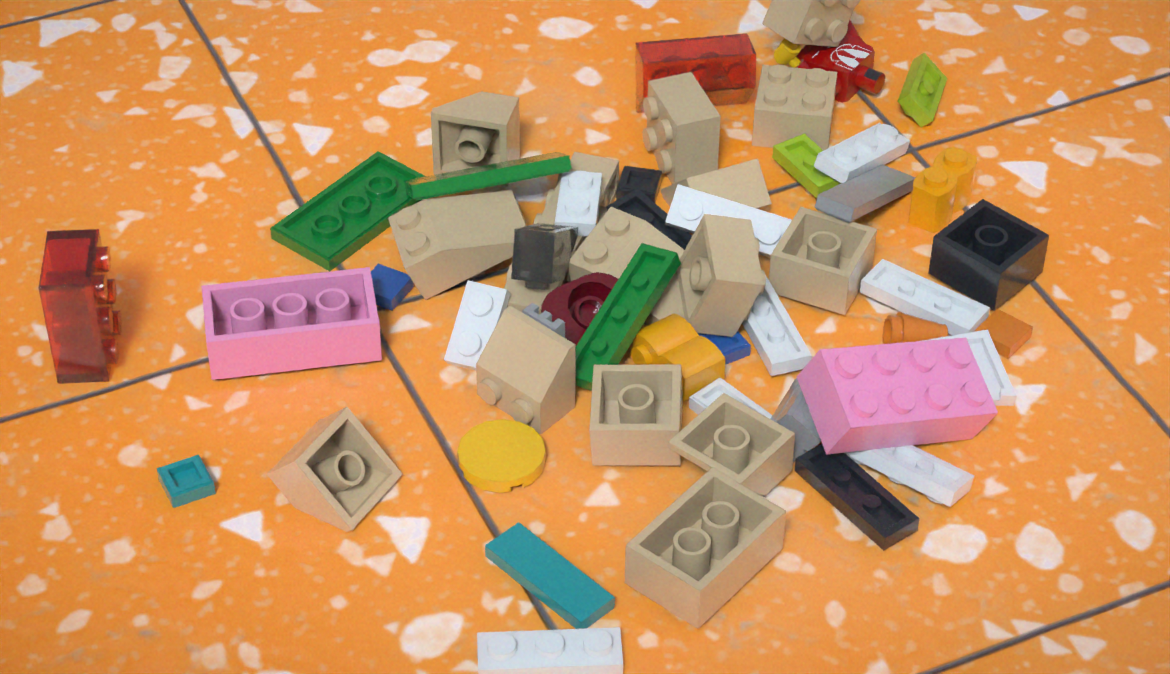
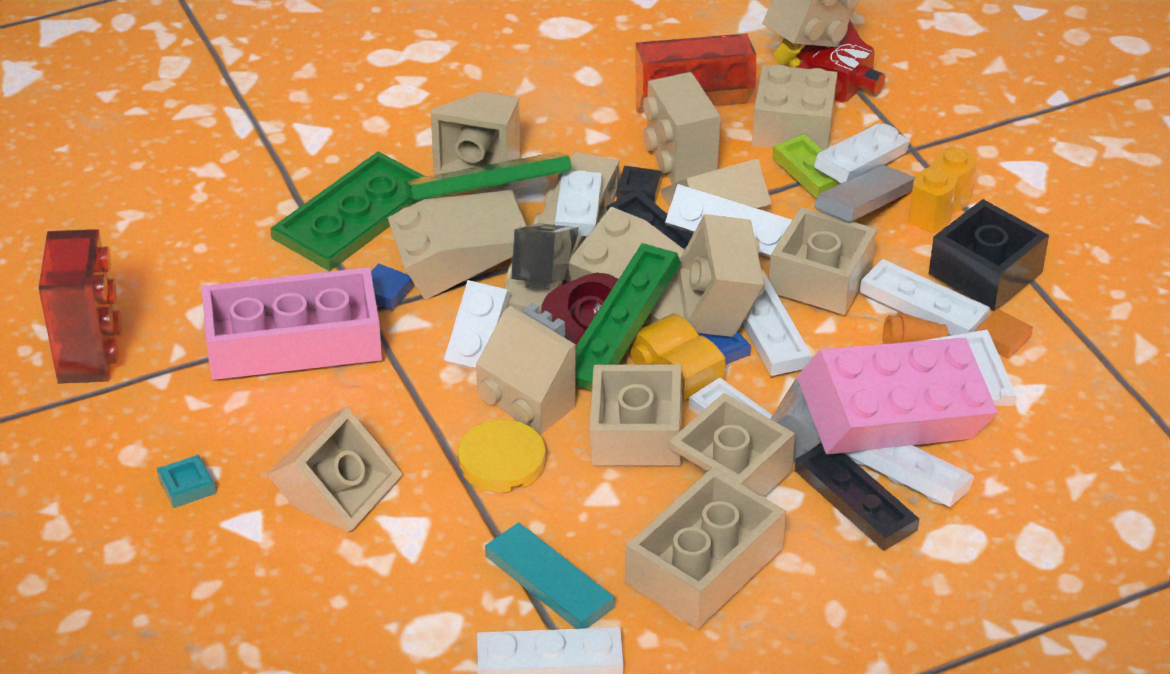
lime plate [897,53,948,127] -> none

